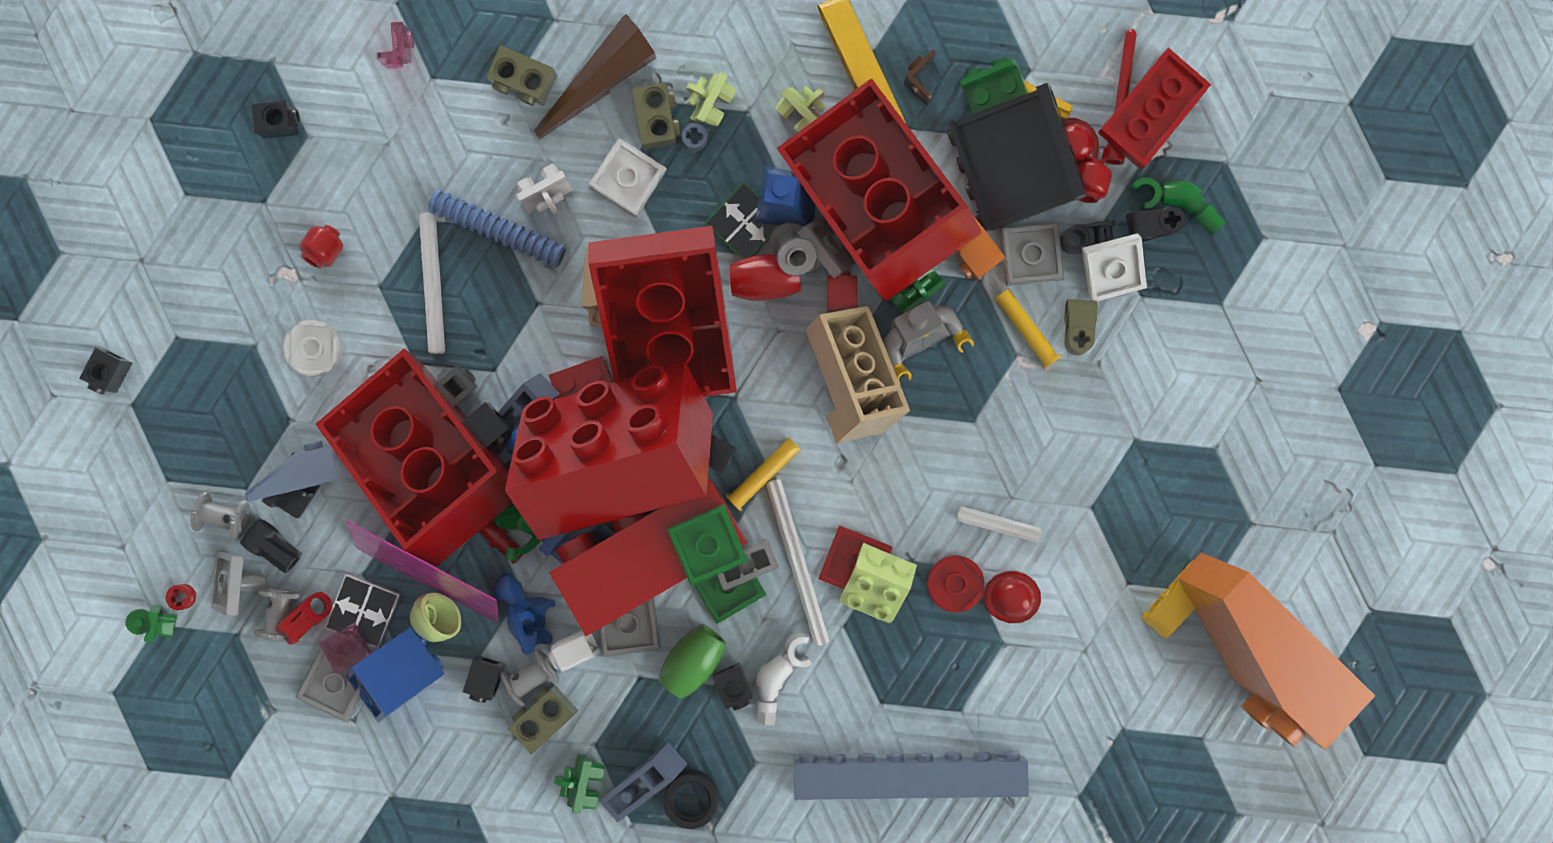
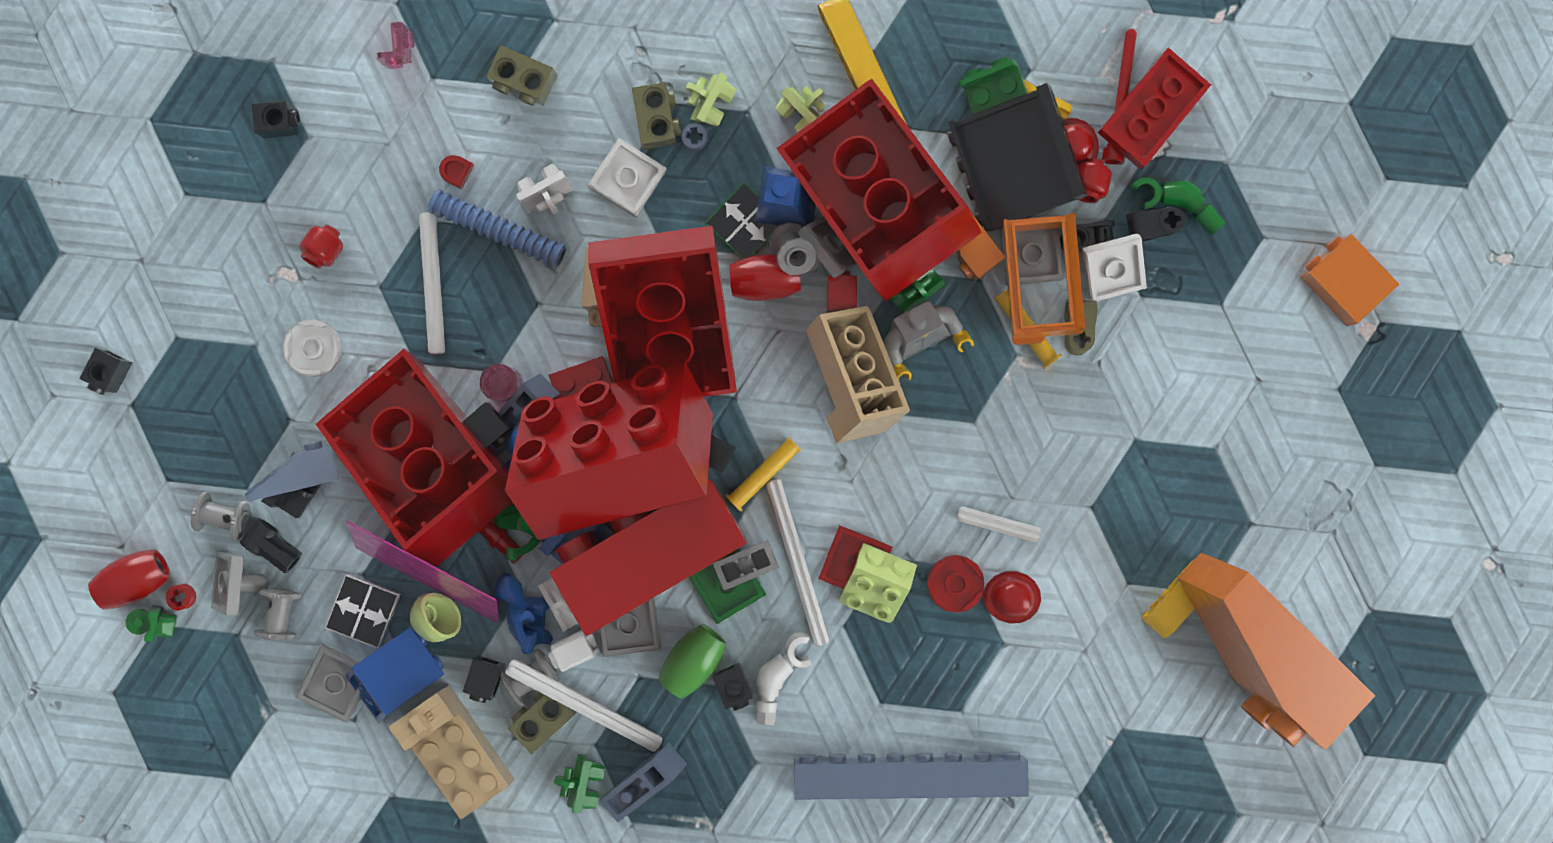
red piece [275,592,332,645] -> none
clear pink piece [318,623,372,674] -> none
dark grey brick [435,365,478,407] -> none
reddish brown wedge [534,14,657,140] -> none
black tyre [663,770,719,829] -> none
green tile [667,505,748,586] -> none
reddish brown bracket [904,49,936,105] -> none
none -> red piece [88,549,170,610]
none -> tan hinge [388,685,515,820]
none -> red tile [439,155,474,190]
none -> clear pink wheel [480,364,524,403]
none -> white axle [505,659,662,752]
none -> white hips [538,578,578,632]
none -> orange piece [1003,212,1085,345]
none -> orange brick [1300,234,1399,326]

